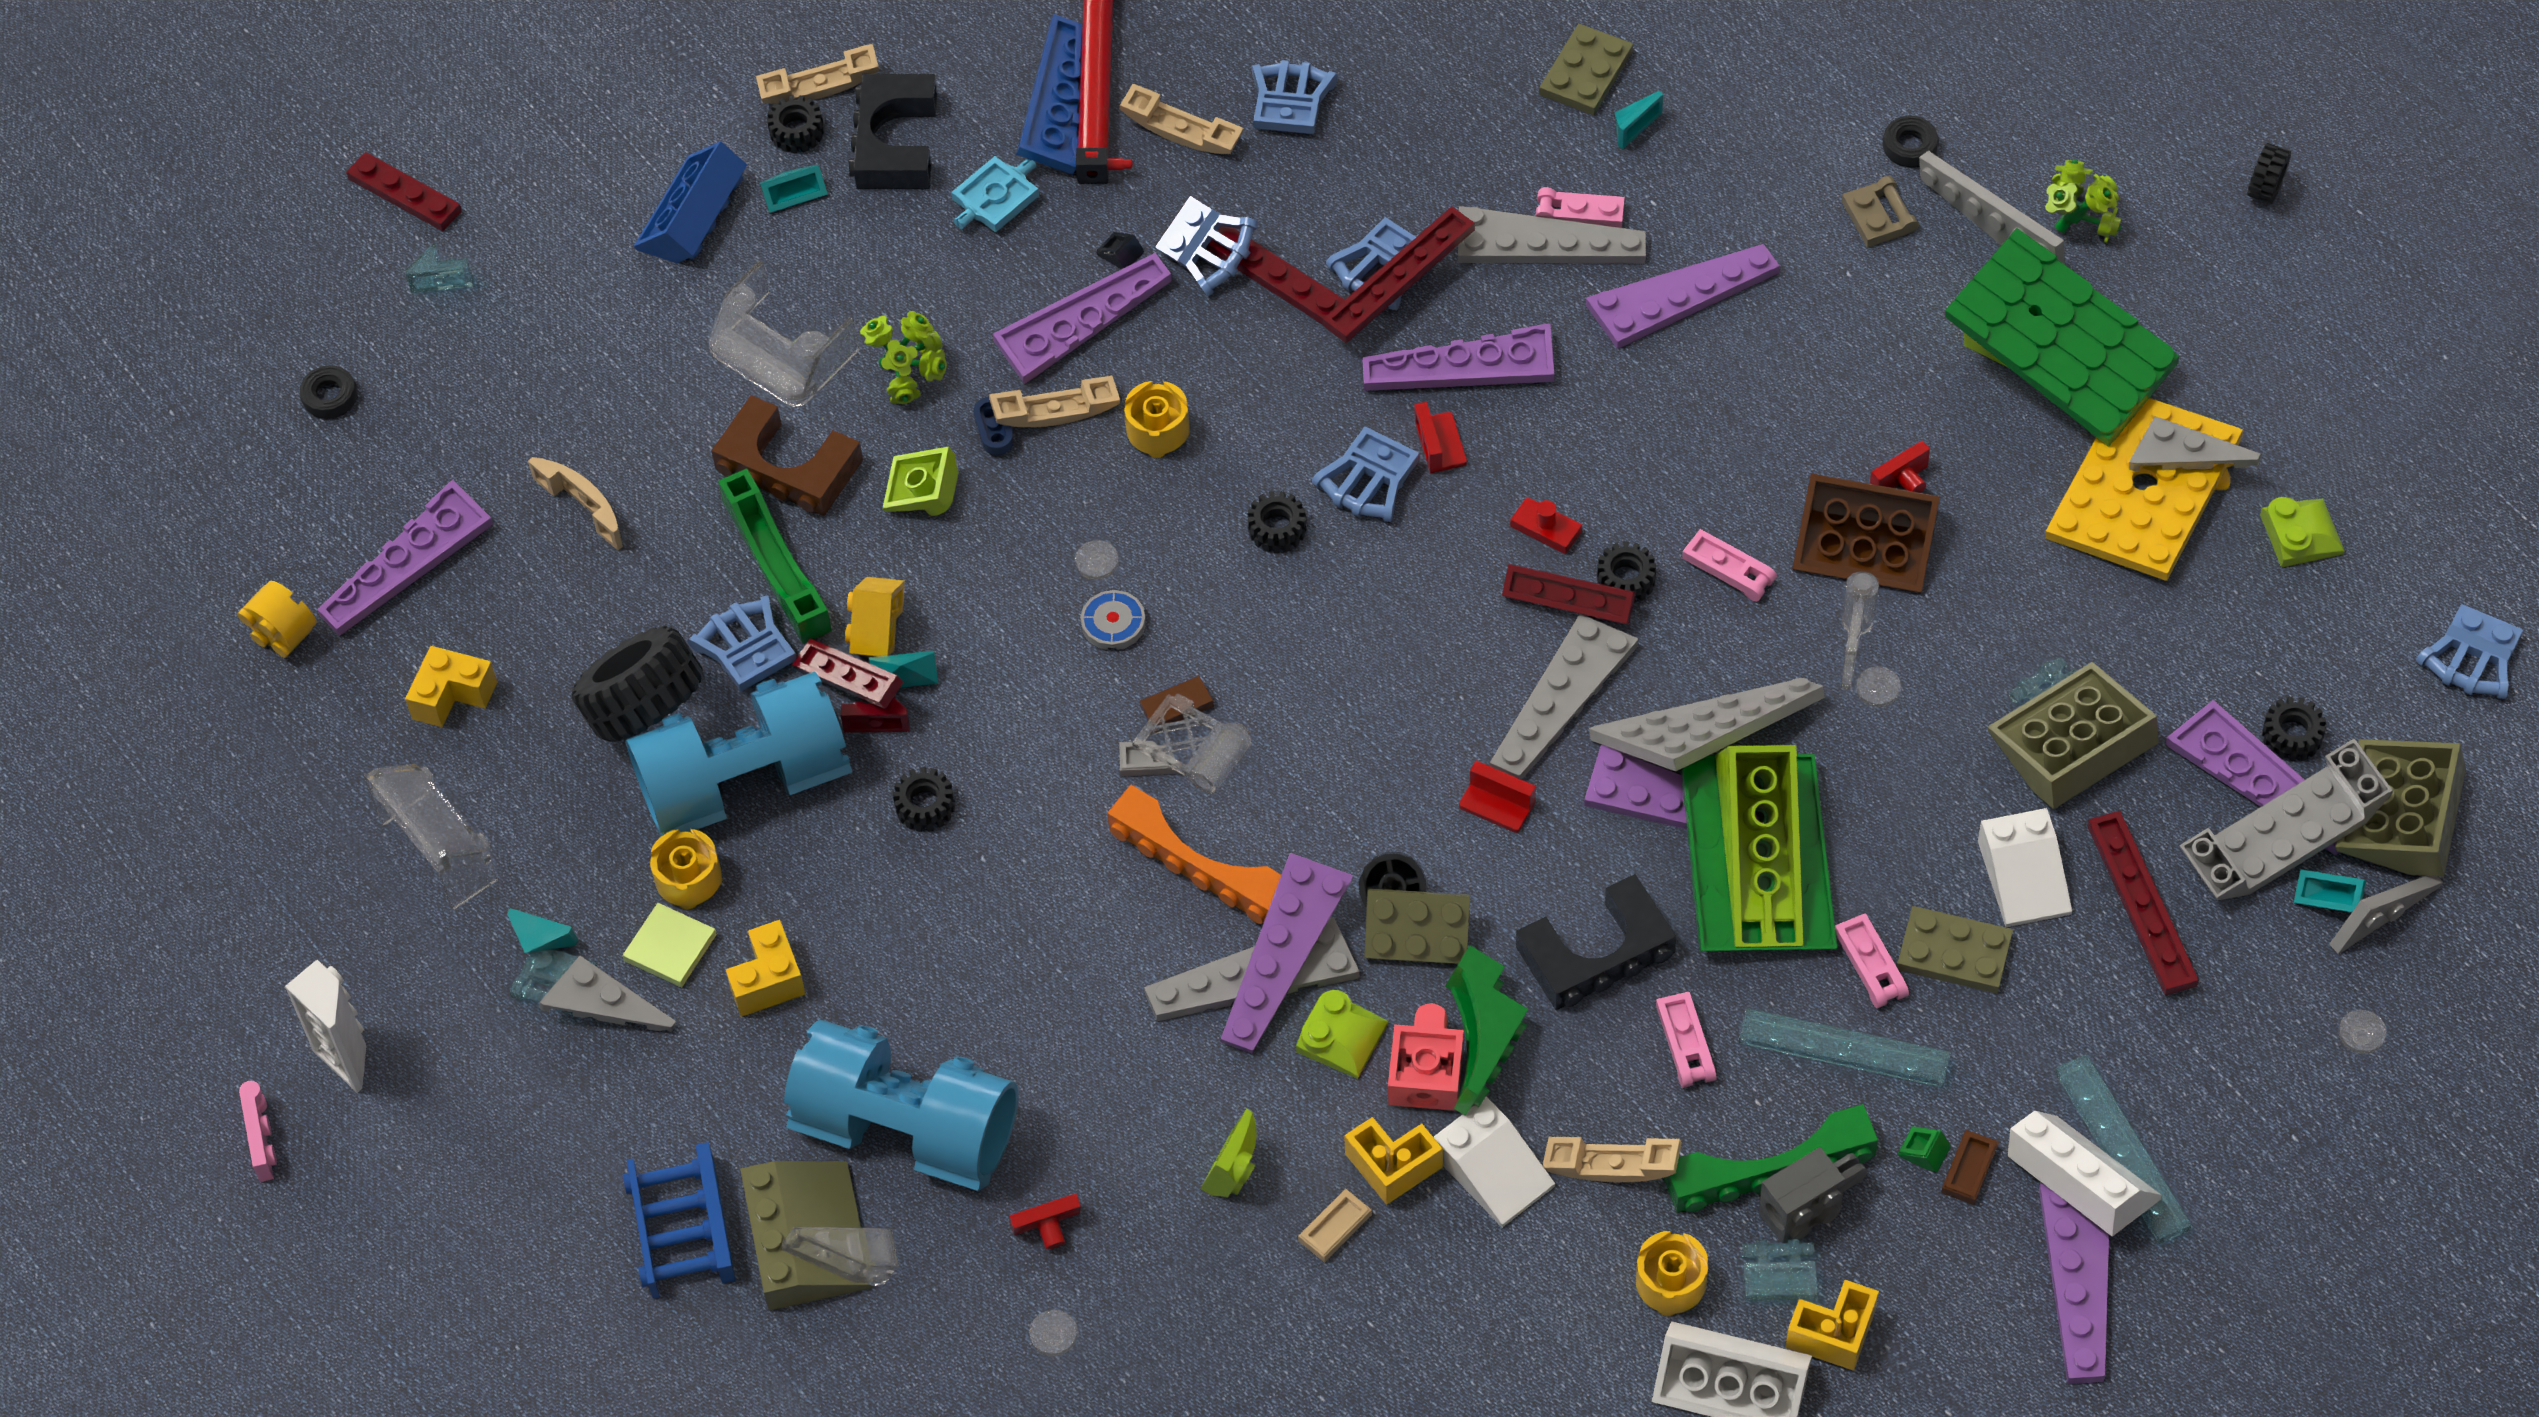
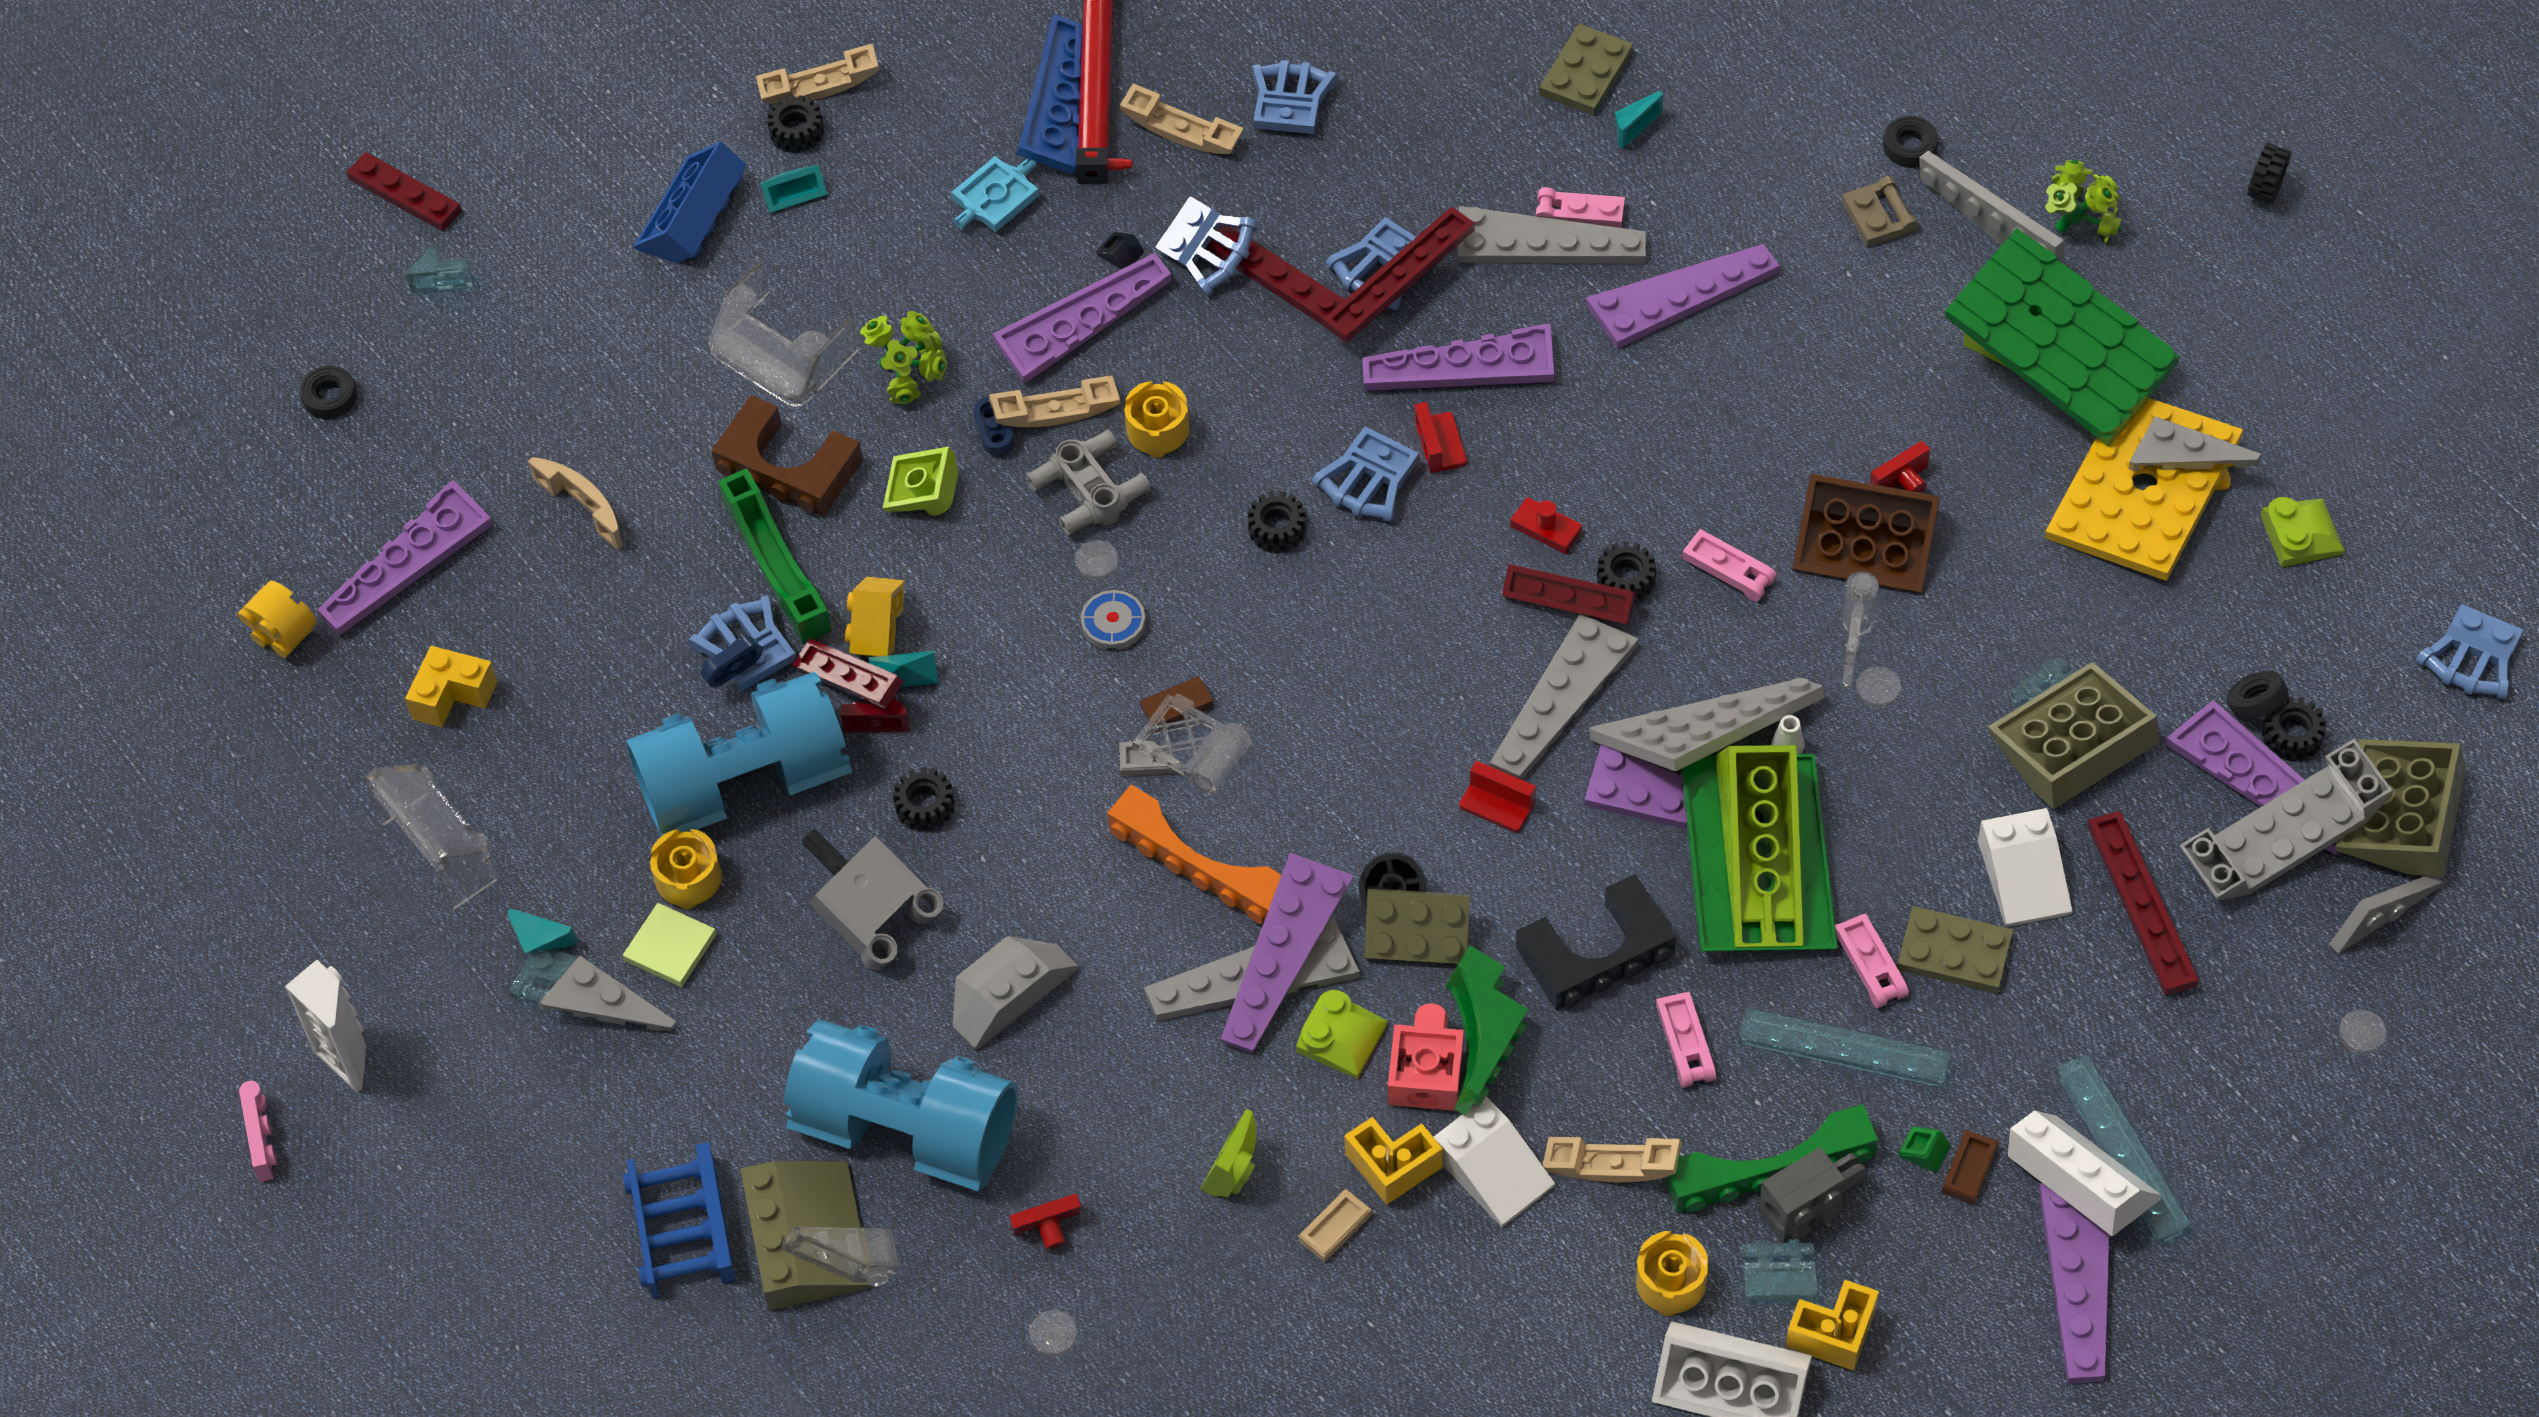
black tyre [572,626,703,742] -> none
yellow brick [726,920,806,1017] -> none
black arch [849,74,938,189] -> none
teal slope [2293,869,2367,913] -> none
none -> dark blue plate [701,636,763,688]
none -> light grey piece [801,829,944,971]
none -> light grey wedge [953,936,1079,1051]
none -> light grey piece [1025,429,1151,536]
none -> white cone [1771,715,1805,754]
none -> black tyre [2227,671,2288,719]

